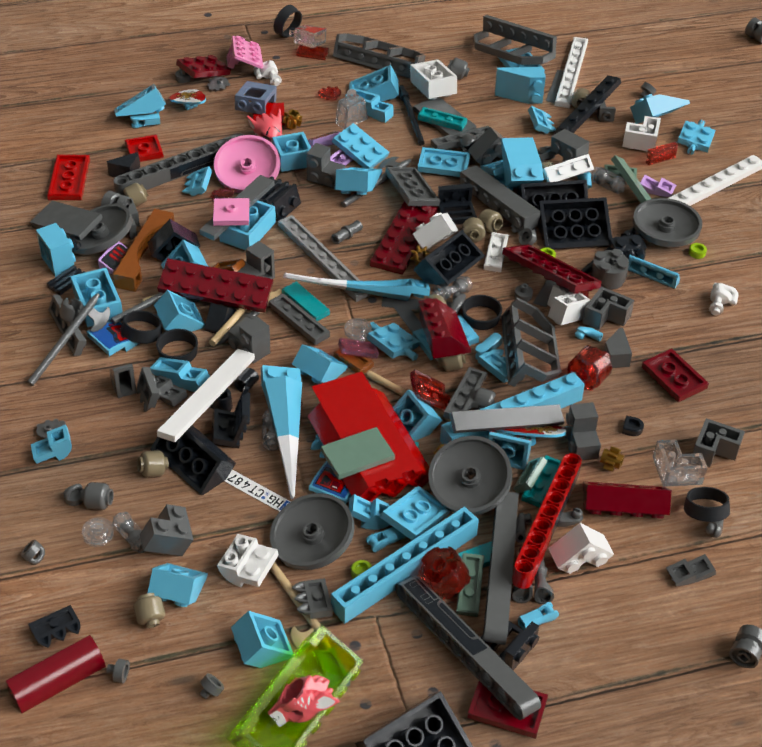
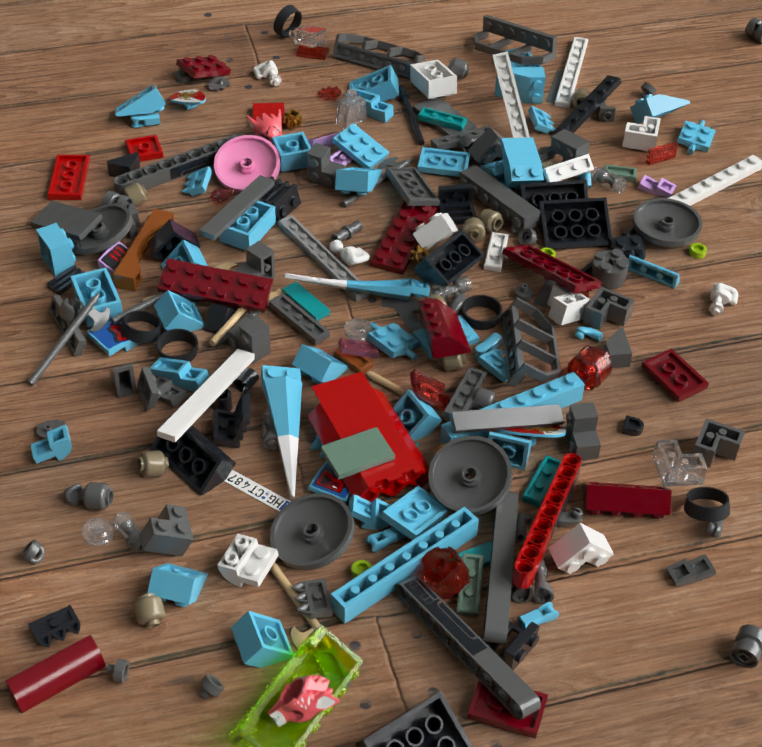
bright pink plate [213,198,249,226] -> none
dark orange tile [213,259,246,272] -> none
bright pink bracket [226,36,263,69] -> none
sand blue window [235,81,277,115] -> none
sand green tile [513,457,548,493] -> none
pearl gold gear [600,446,625,472] -> none
sand green tile [611,155,651,203] -> none
none -> white piece [329,240,370,266]
none -> white plate [493,51,530,138]

